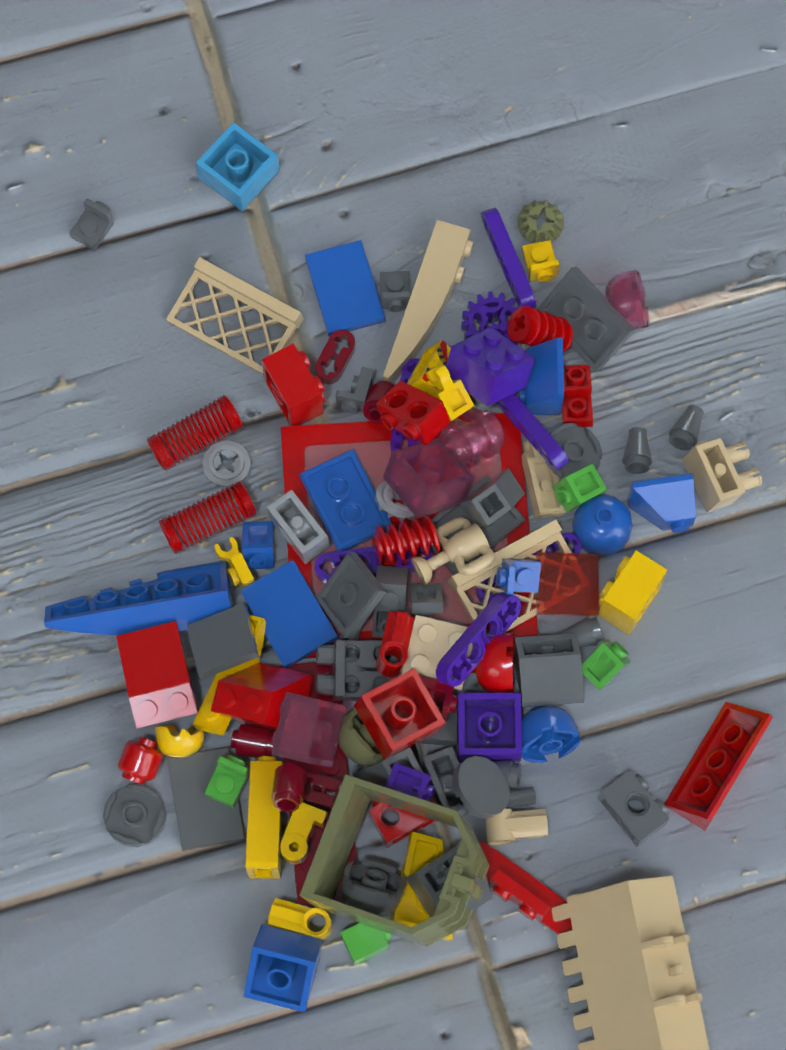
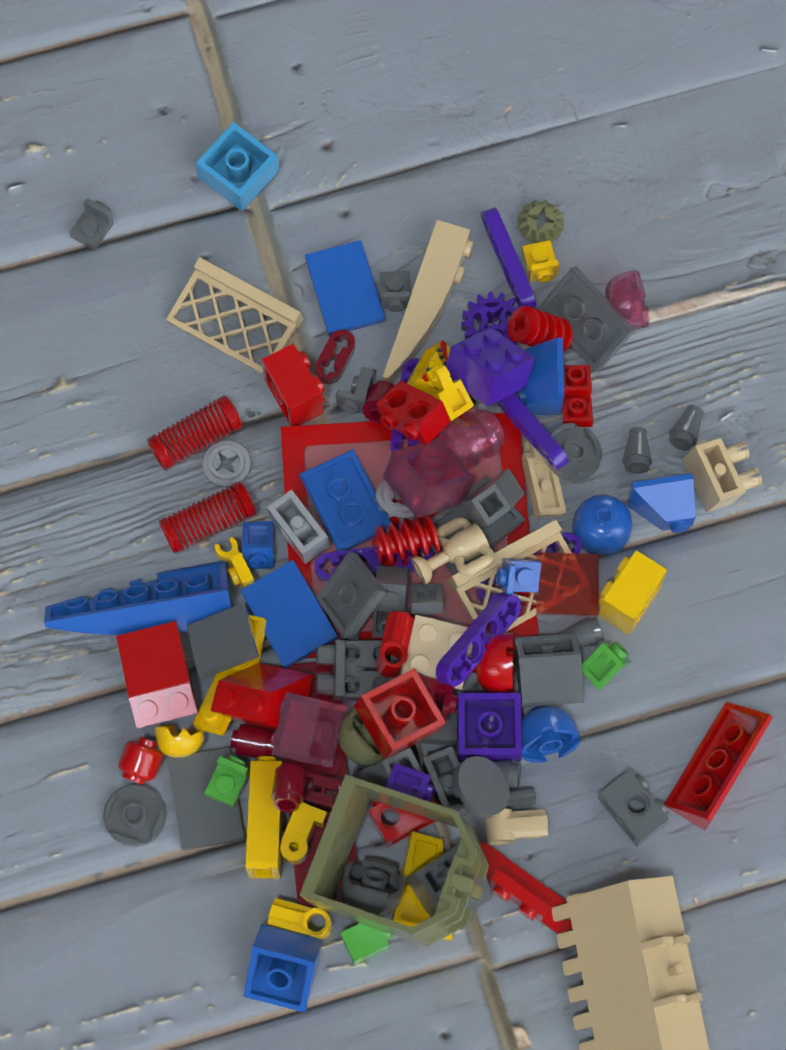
bright green bracket [553,464,607,512] -> none

